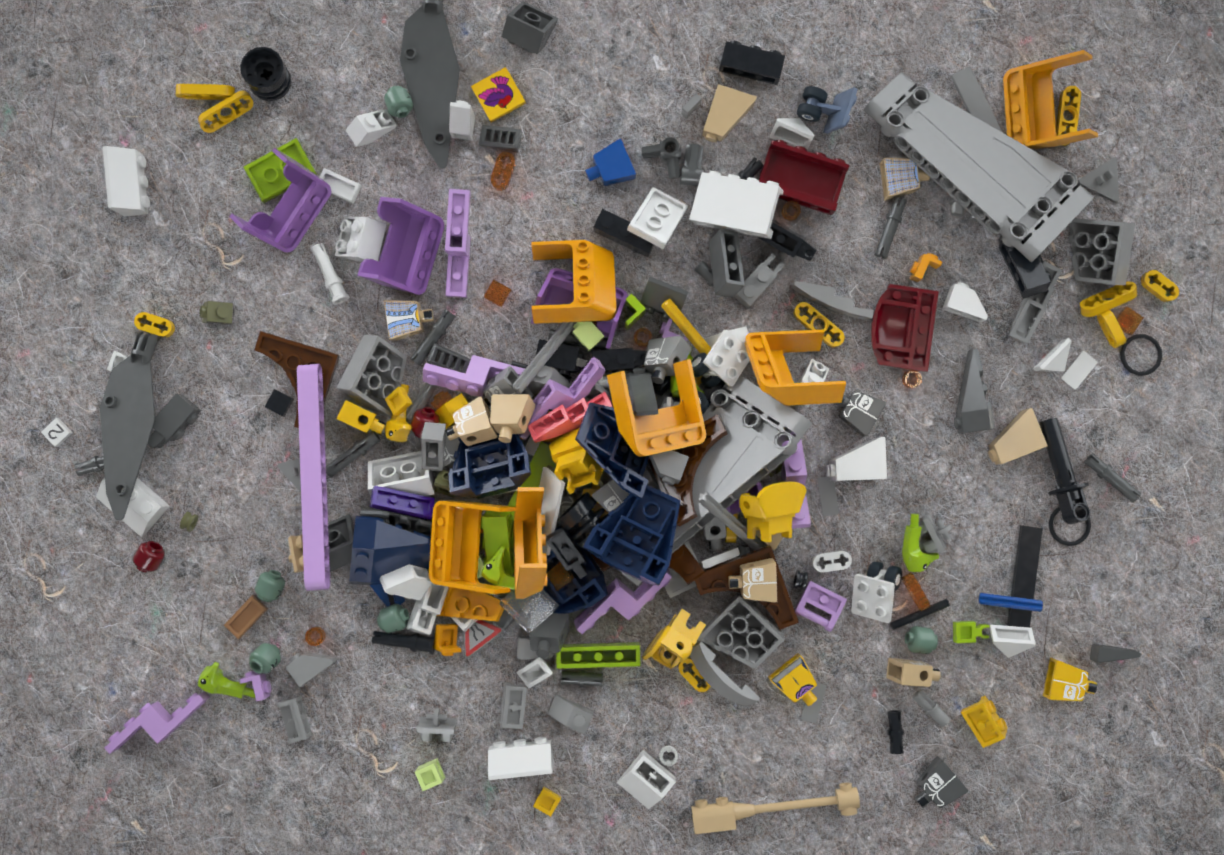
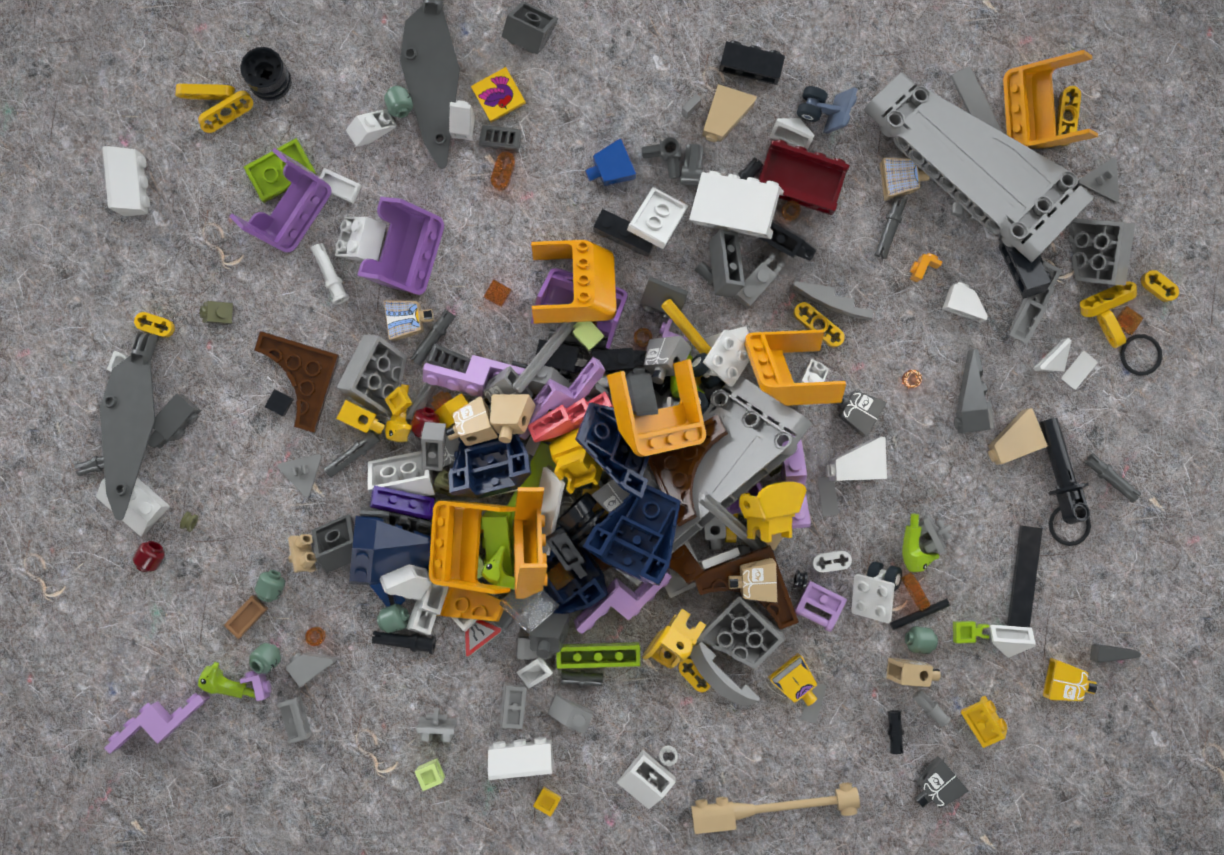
white tile [41,418,73,447] -> none
lavender beam [297,364,330,591] -> none
light orange bracket [434,624,461,656] -> none
lavender bracket [445,189,471,298] -> none
lime panel [625,293,646,330] -> none
light grey slope [649,450,689,485] -> none
dark red slope [871,284,939,372] -> none
blue axle [979,593,1043,612] -> none

